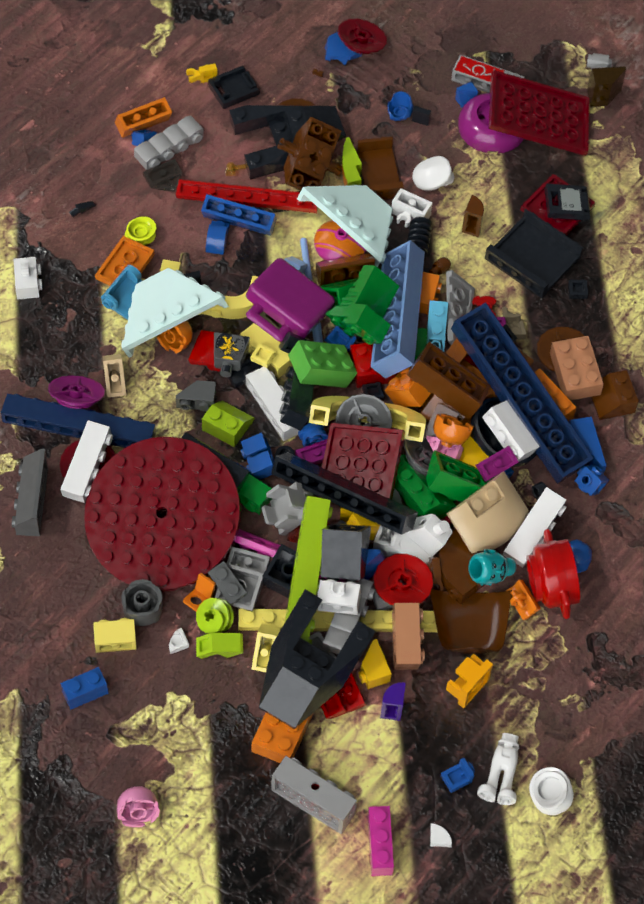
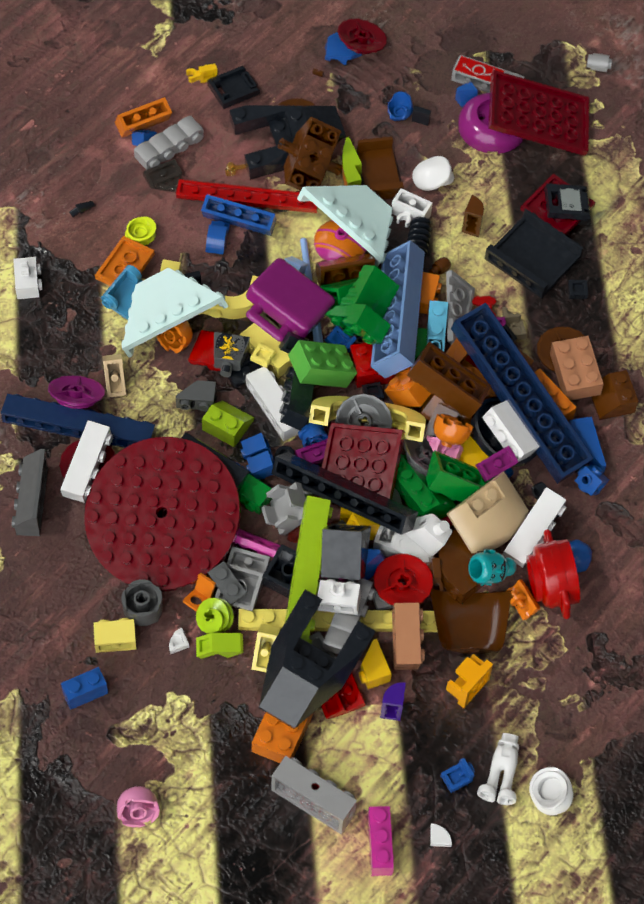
dark brown slope [587,66,626,107] -> none

